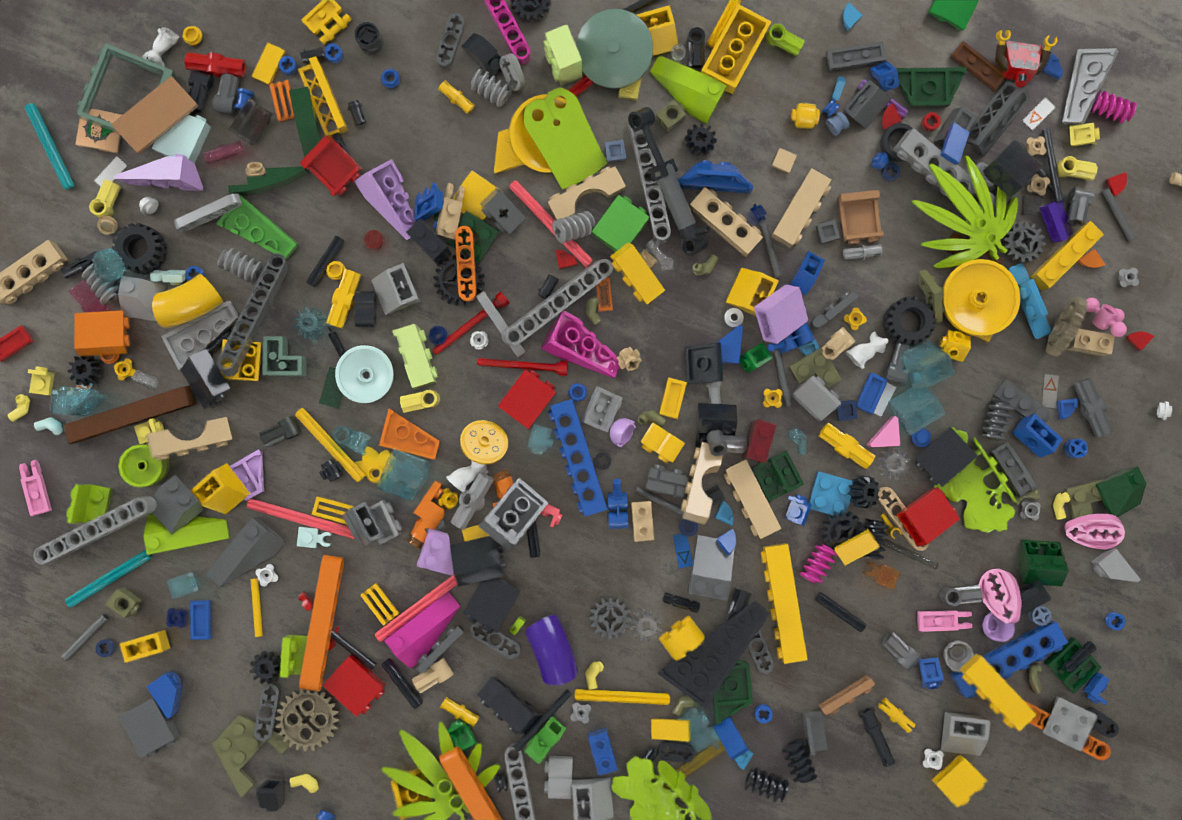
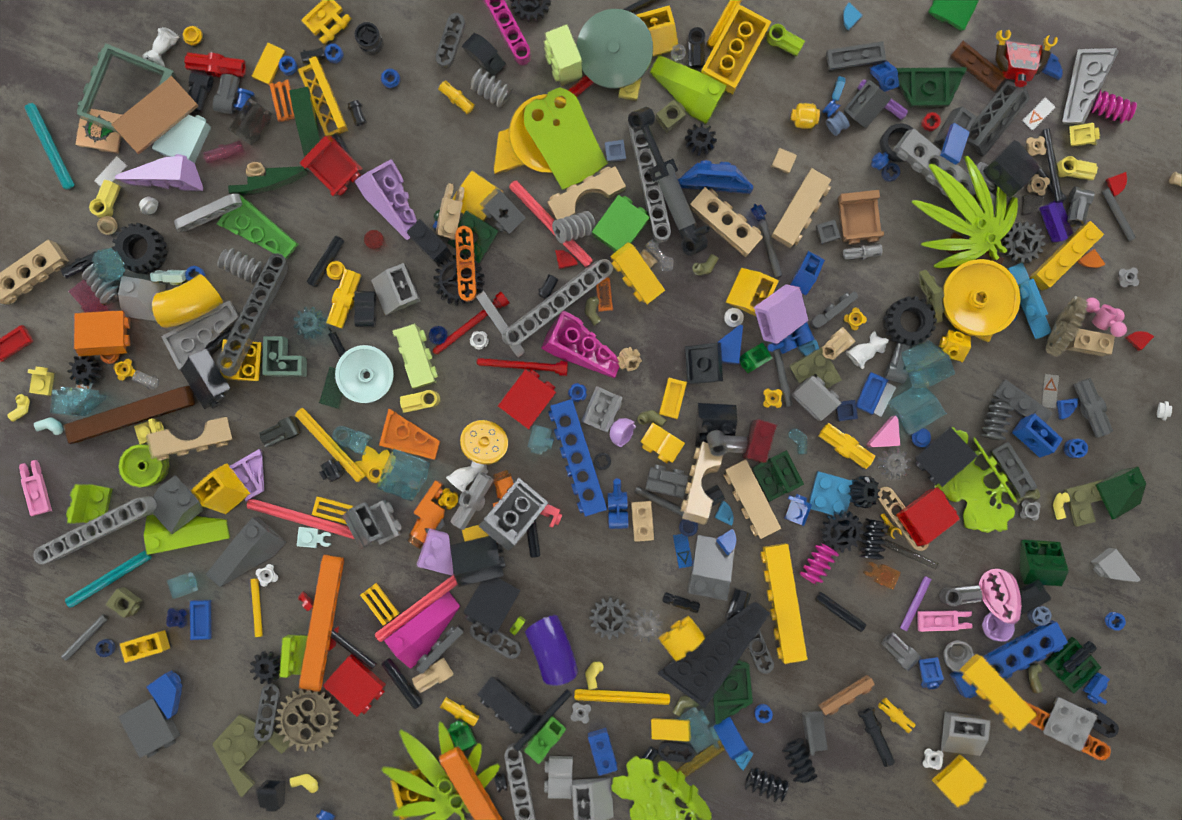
blue plate [414,182,443,222] -> none
light grey beam [499,53,526,91] -> none
light grey pin [706,382,722,404] -> none
yellow tile [835,529,879,565] -> none
red tile [882,102,902,129] -> none
bright pink piece [1064,514,1125,549] -> none
none -> medium lavender bar [900,576,932,631]

